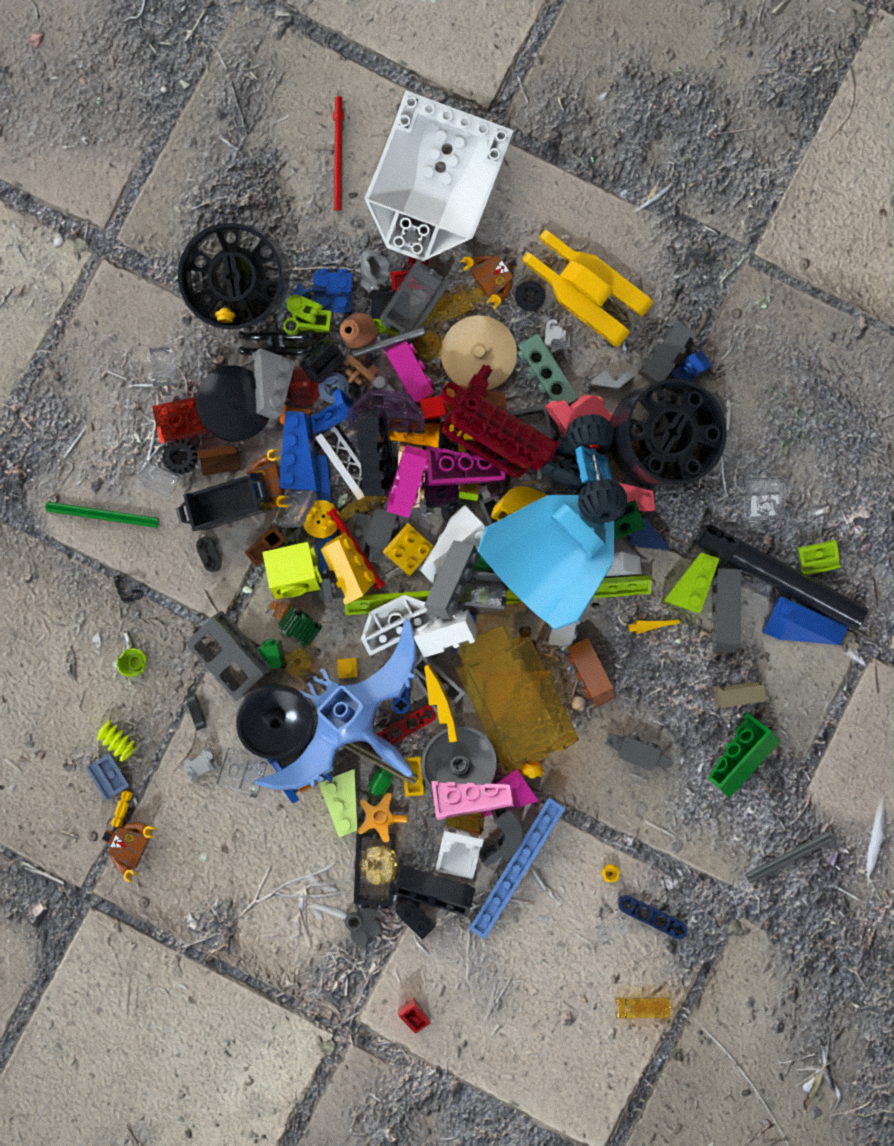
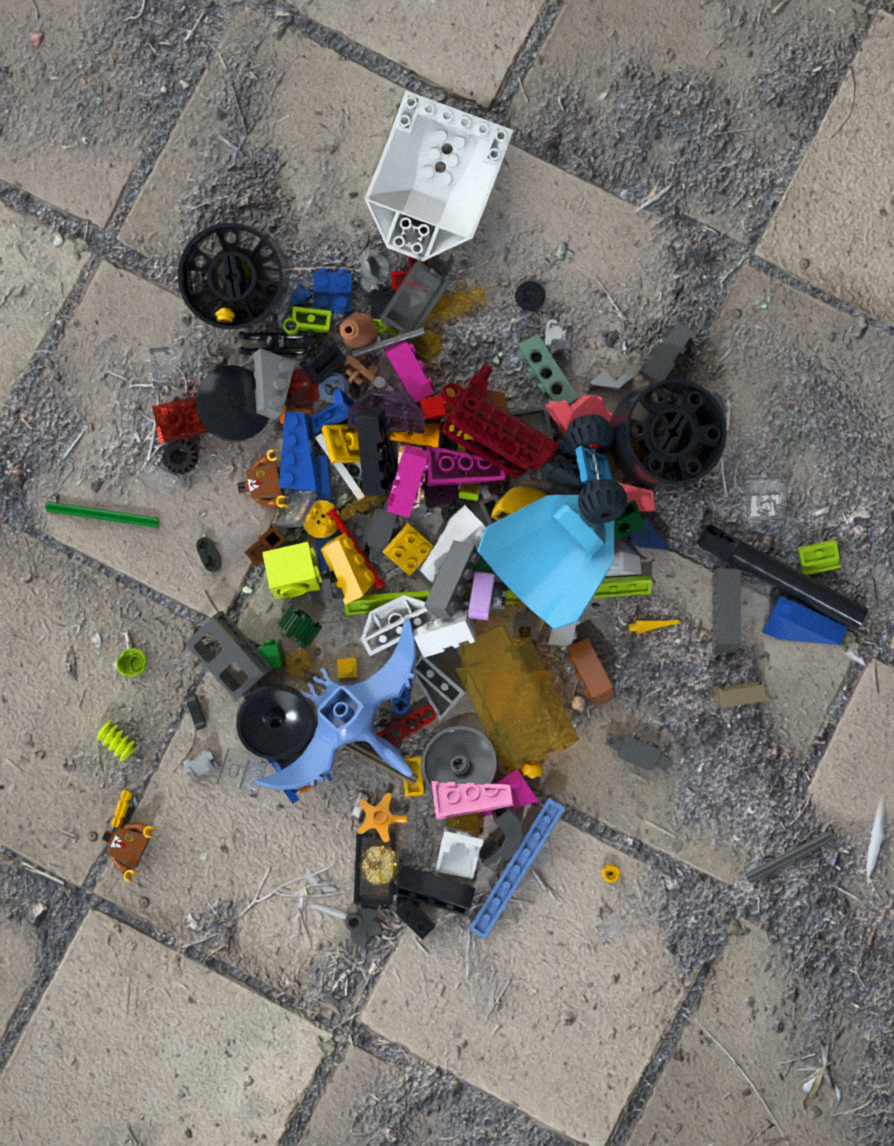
sand blue plate [86,753,131,801] -> none
black piece [113,575,144,603] -> none
black container [176,473,273,531] -> none
reddish brown panel [197,445,240,475] -> none
clear orange tile [269,600,291,621] -> none
lime plate [286,294,323,324] -> none
yellowish green wedge [318,768,358,837] -> none
red bar [333,96,344,211] -> none
green brick [367,767,393,797] -> none
red slope [398,998,431,1034] -> none
yellow slope [425,664,459,742] -> none
tan dish [441,315,517,390] -> none
dark orange torso [460,255,518,309] -> none
yellow beam [521,230,654,348] -> none
clear yellow plate [615,997,670,1019] -> none
dark blue beam [617,895,688,939] -> none
lime wedge [662,552,719,614] -> none
blue bracket [670,350,712,381] -> none
green wedge [708,712,781,799] -> none
none -> yellow plate [321,424,360,463]
none -> lavender beam [468,572,495,621]

